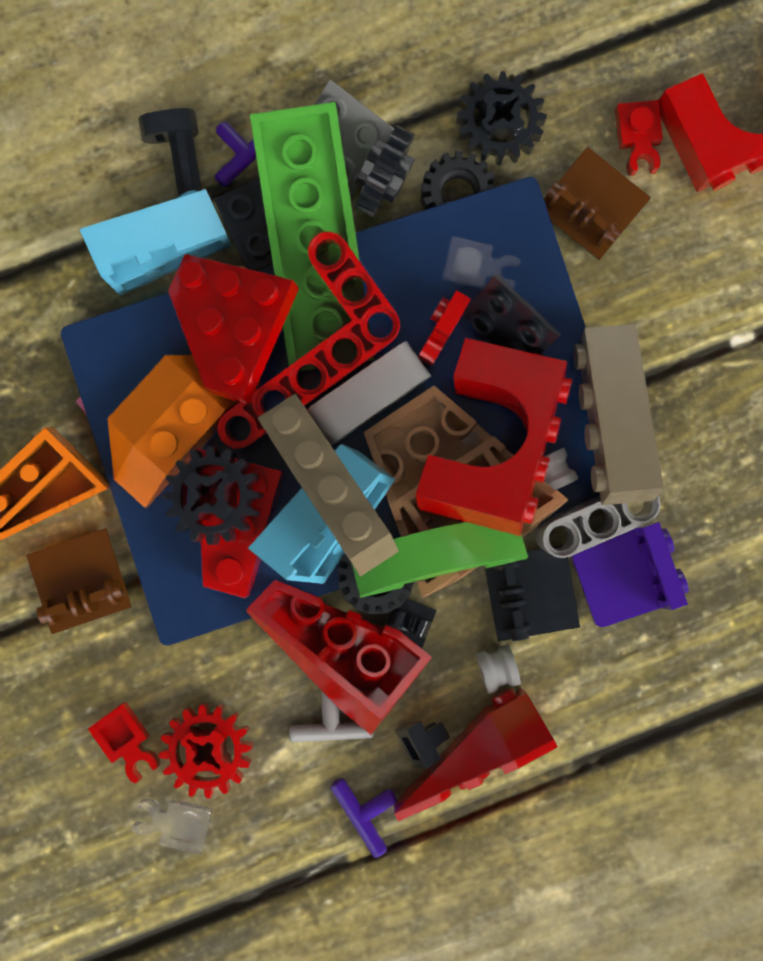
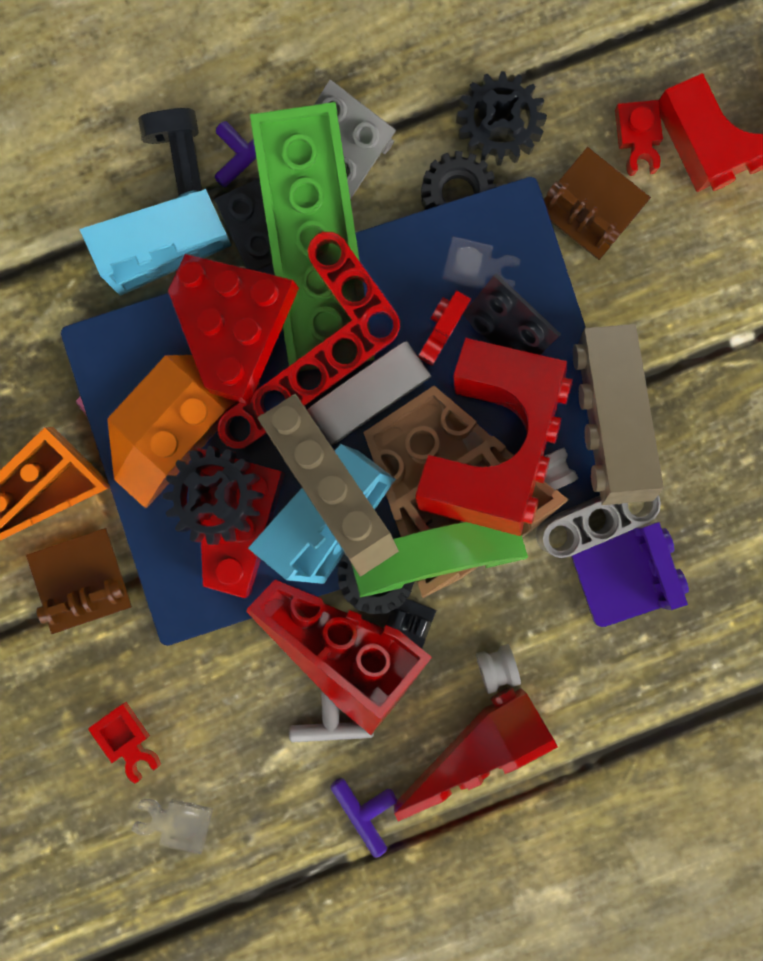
red gear [159,702,254,799] -> none
black gear [355,125,415,218] -> none
black tile [395,721,450,768] -> none
black hinge [484,545,580,642] -> none

